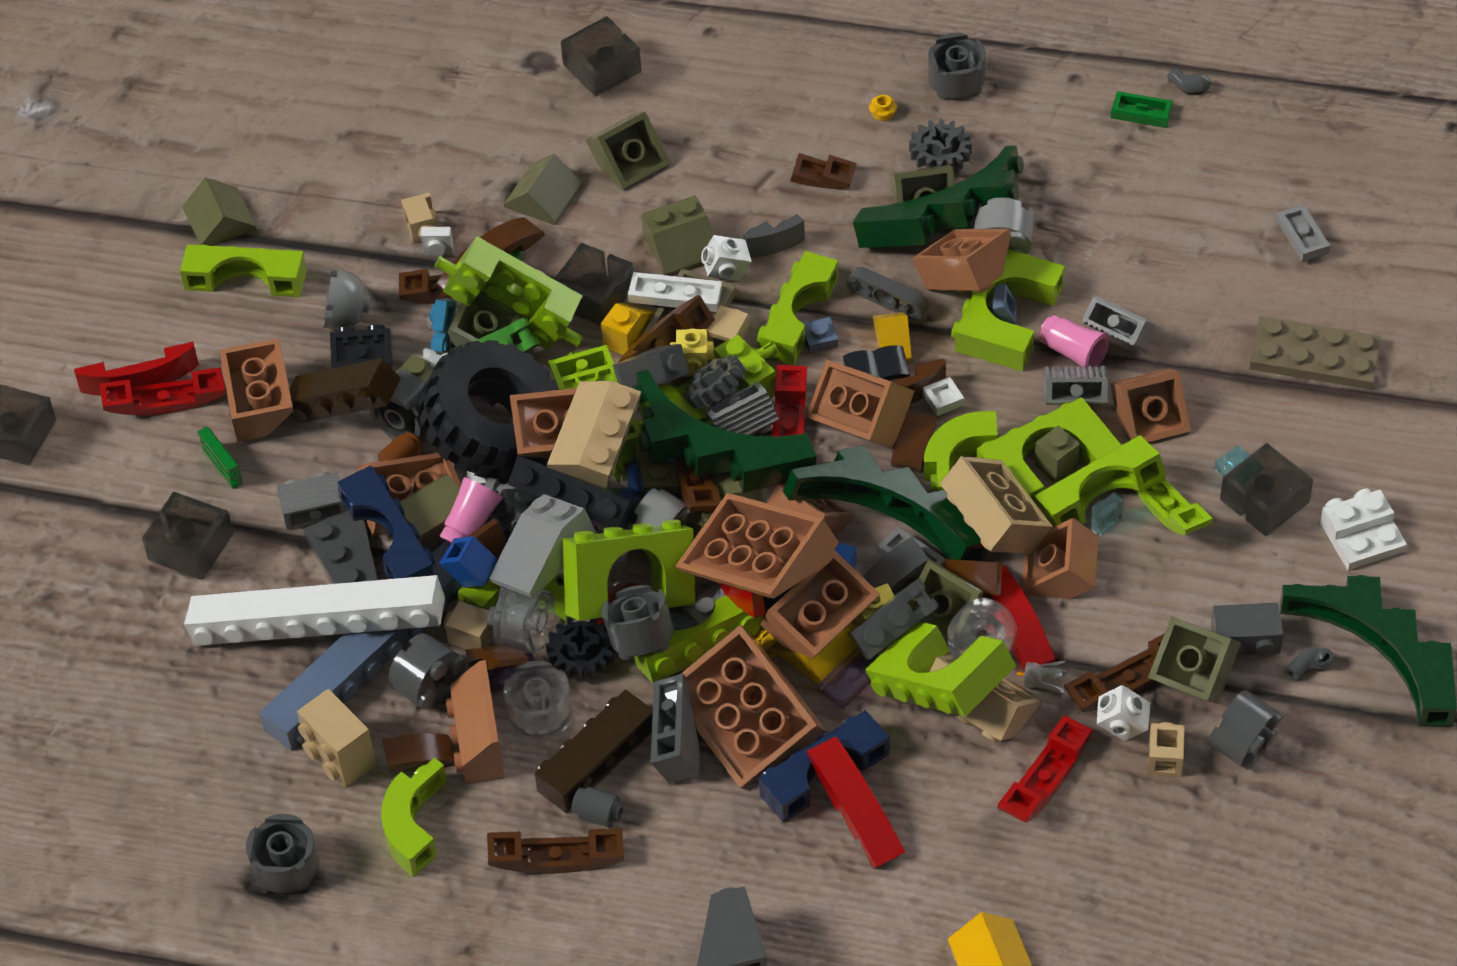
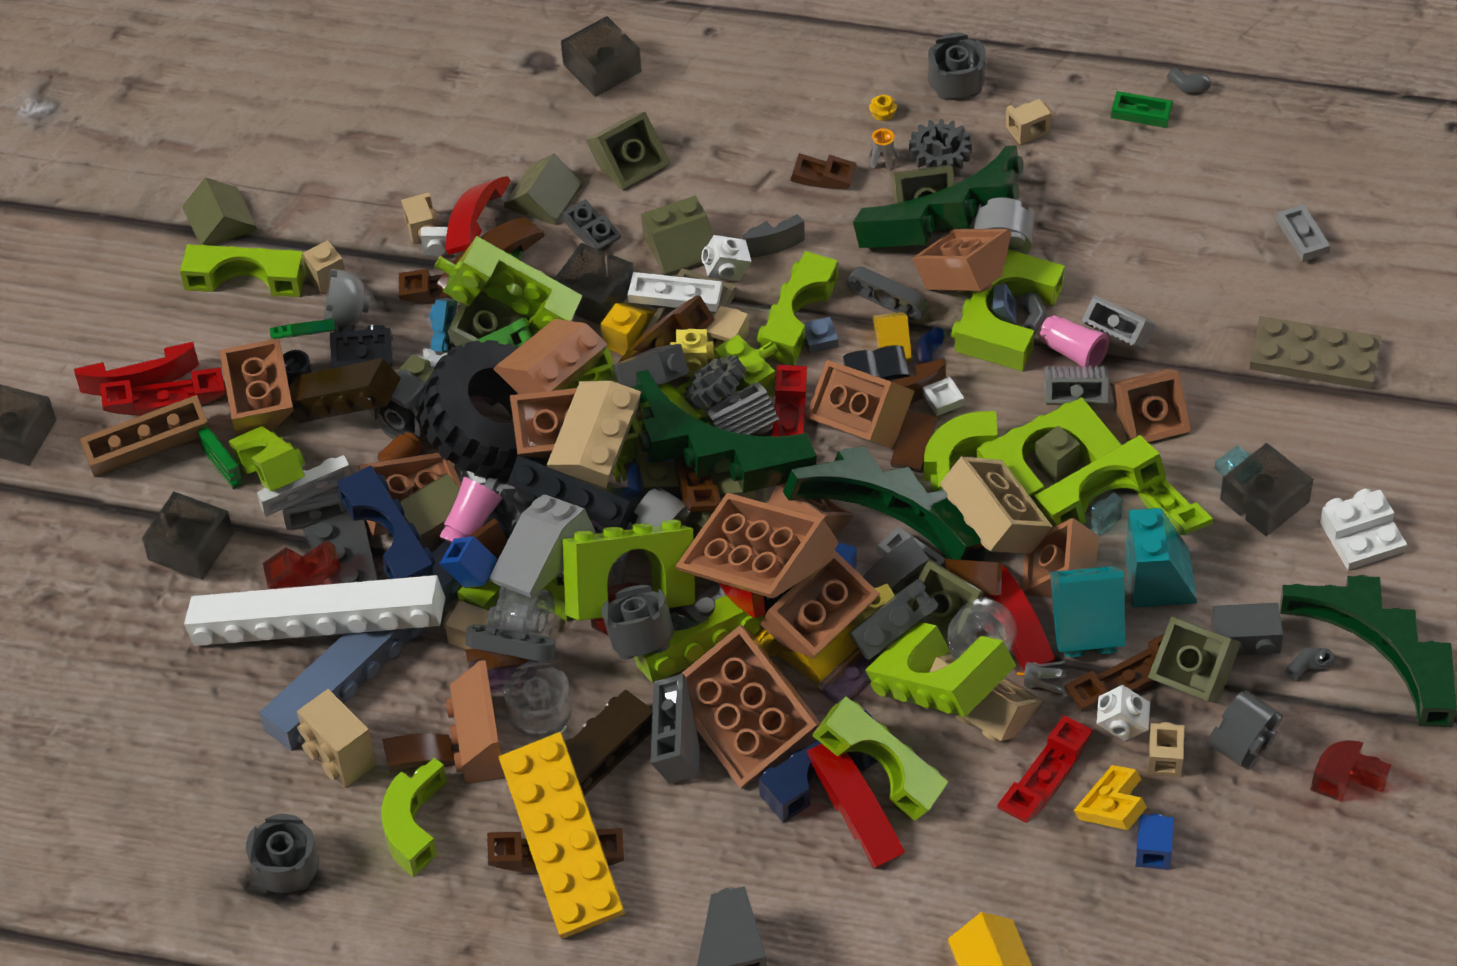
dark grey brick [388,633,466,709] -> none
black gear [546,617,617,682] -> none
dark grey brick [571,786,624,828] -> none
none -> medium nougat brick [80,395,209,477]
none -> lime arch [229,426,305,492]
none -> white plate [257,455,351,517]
none -> clear red brick [262,540,341,589]
none -> green tile [269,319,335,340]
none -> black wheel [283,350,312,388]
none -> tan brick [302,240,345,295]
none -> red slope [446,176,511,255]
none -> dark grey beam [466,624,556,661]
none -> nougat slope [493,319,608,394]
none -> yellow plate [498,732,626,939]
none -> dark grey slope [561,199,621,252]
none -> lime arch [812,696,948,821]
none -> flat silver piece [869,128,899,170]
none -> clear blue arm [916,327,946,364]
none -> tan brick [1006,98,1053,145]
none -> dark grey arm [1020,292,1047,334]
none -> teal slope [1050,566,1126,657]
none -> yellow plate [1074,765,1147,830]
none -> teal slope [1125,508,1197,607]
none -> blue brick [1135,813,1174,870]
none -> clear red brick [1310,740,1391,802]

